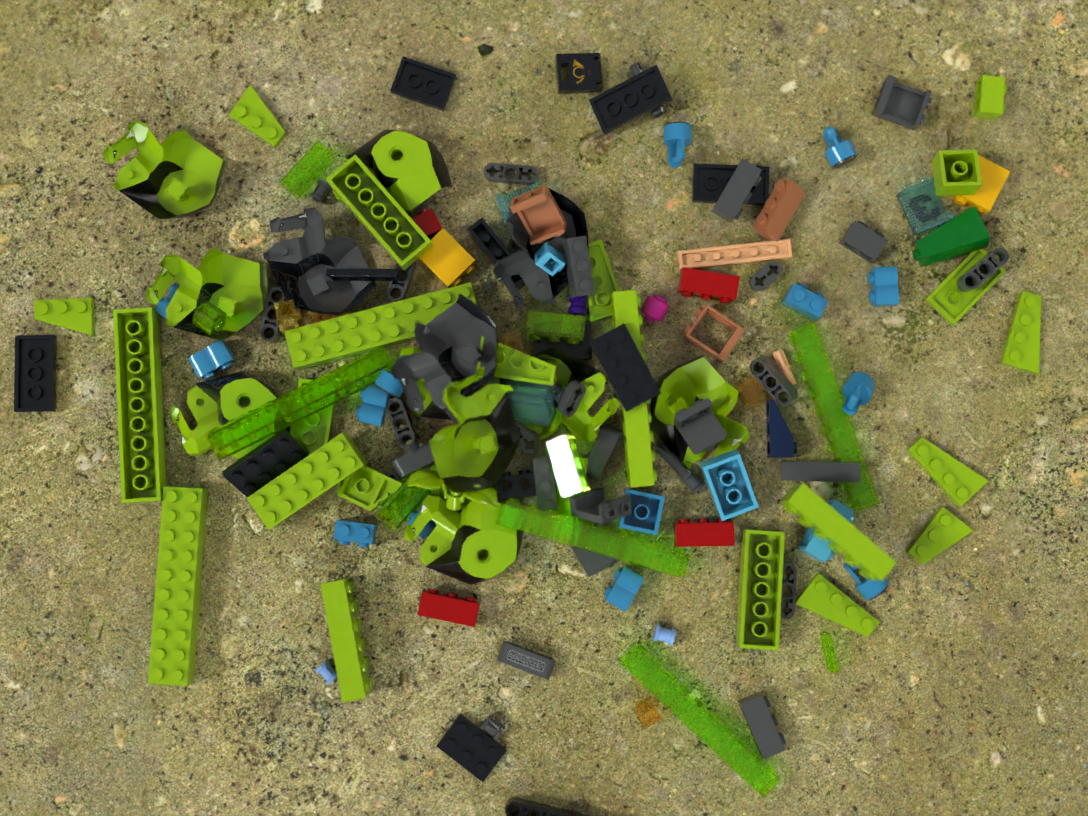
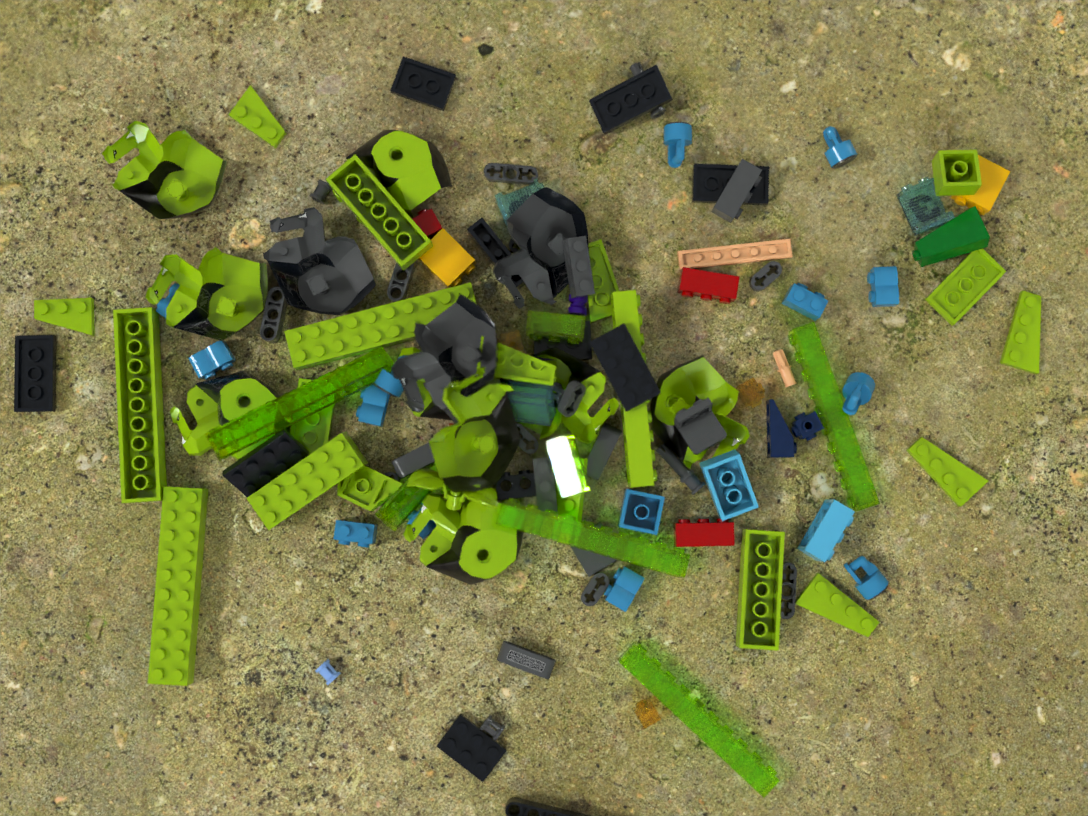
clear neon green brick [192,301,226,335] -> none
clear yellow brick [274,300,302,331] -> none
clear neon green brick [280,140,336,200] -> none
lime brick [320,577,373,703] -> none
black tile [326,269,405,281] -> none
dark grey beam [386,398,419,454] -> none
red brick [417,588,481,627] -> none
nougat panel [509,184,567,245] -> none
medium azure brick [534,241,565,276] -> none
black container [555,53,603,94] -> none
dark grey panel [569,487,632,524] -> none
dark pink head [641,293,669,323] -> none
light blue bush [653,624,676,646] -> none
nougat window [683,304,745,363] -> none
dark grey brick [738,692,786,759] -> none
dark grey beam [749,356,797,406] -> none
nougat brick [752,179,805,241] -> none
lime brick [780,483,897,581] -> none
dark grey tile [781,461,861,482] -> none
clear neon green tile [819,631,839,674] -> none
dark grey brick [839,220,888,263] -> none
dark grey panel [872,75,932,130] -> none
lime wing [906,507,973,564] -> none
dark grey beam [956,247,1009,292] -> none
lime brick [973,75,1007,120] -> none
none -> dark grey beam [581,572,609,606]
none -> dark blue brick [791,411,824,441]

